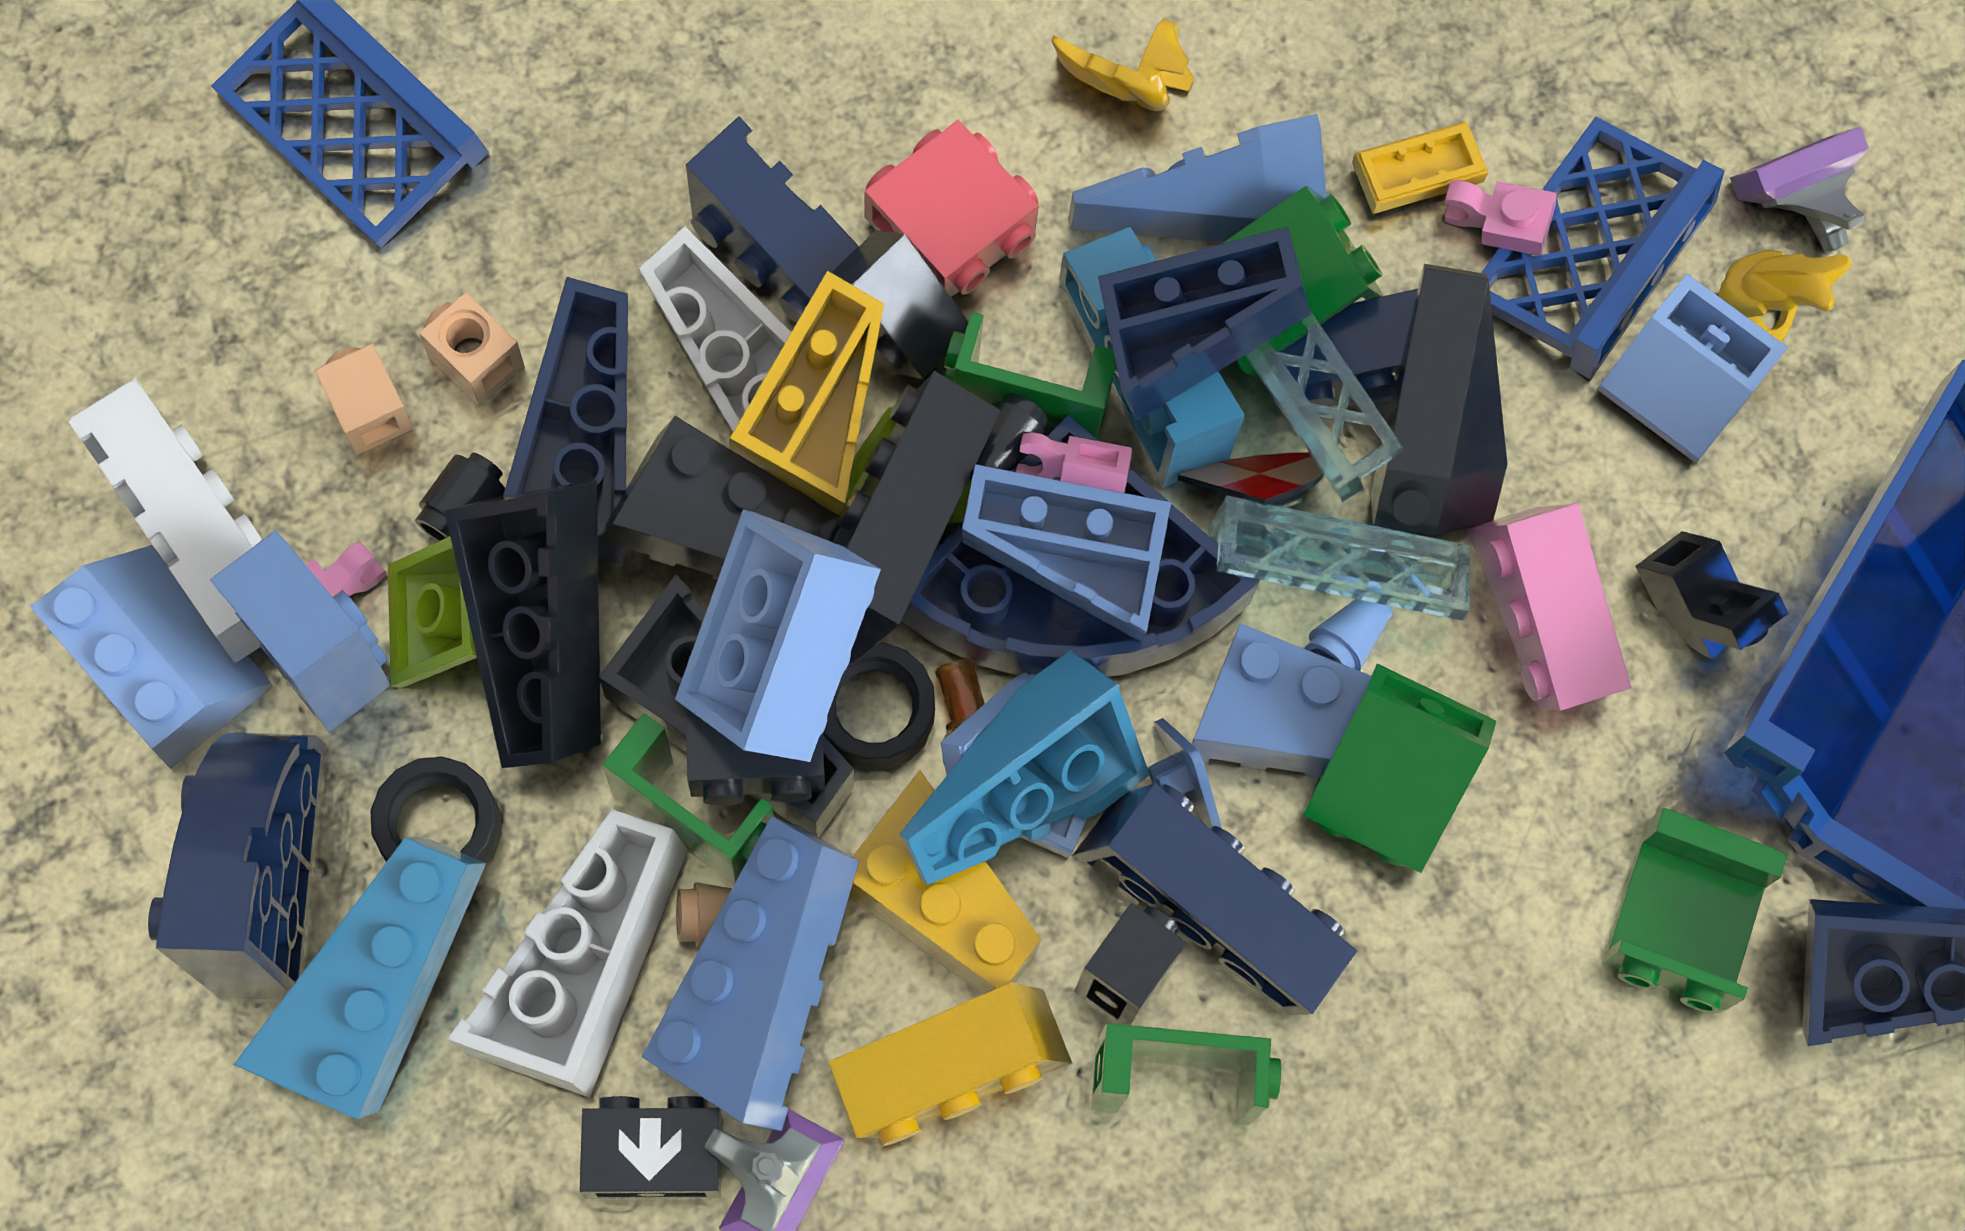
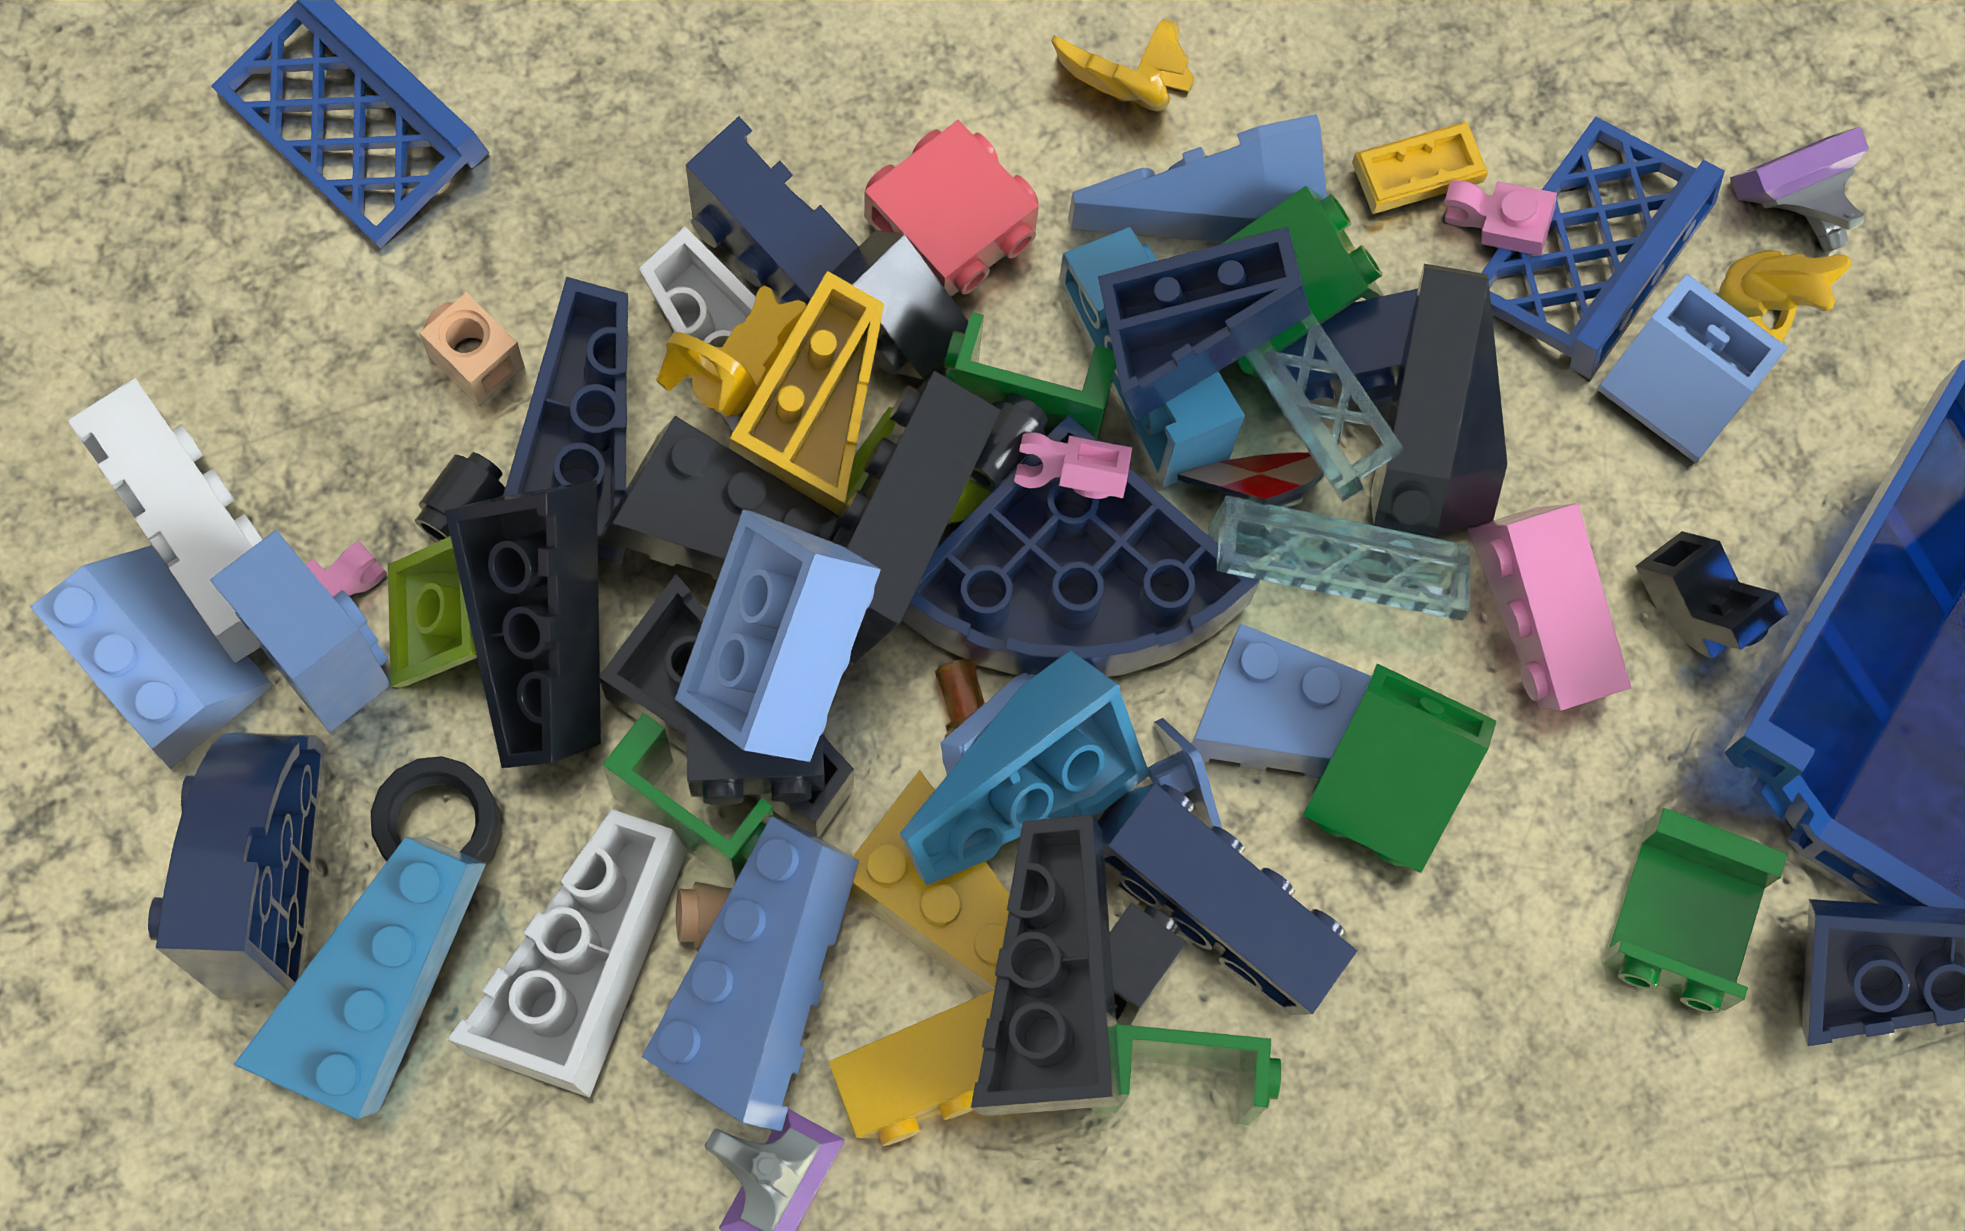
light nougat brick [314,343,413,456] -> none
black brick [579,1096,723,1199] -> none
black tyre [823,642,935,771] -> none
medium blue wedge [962,464,1171,642] -> none
light blue cone [1305,590,1393,671] -> none
none -> yellow hair [656,286,807,418]
none -> black wedge [971,815,1122,1116]

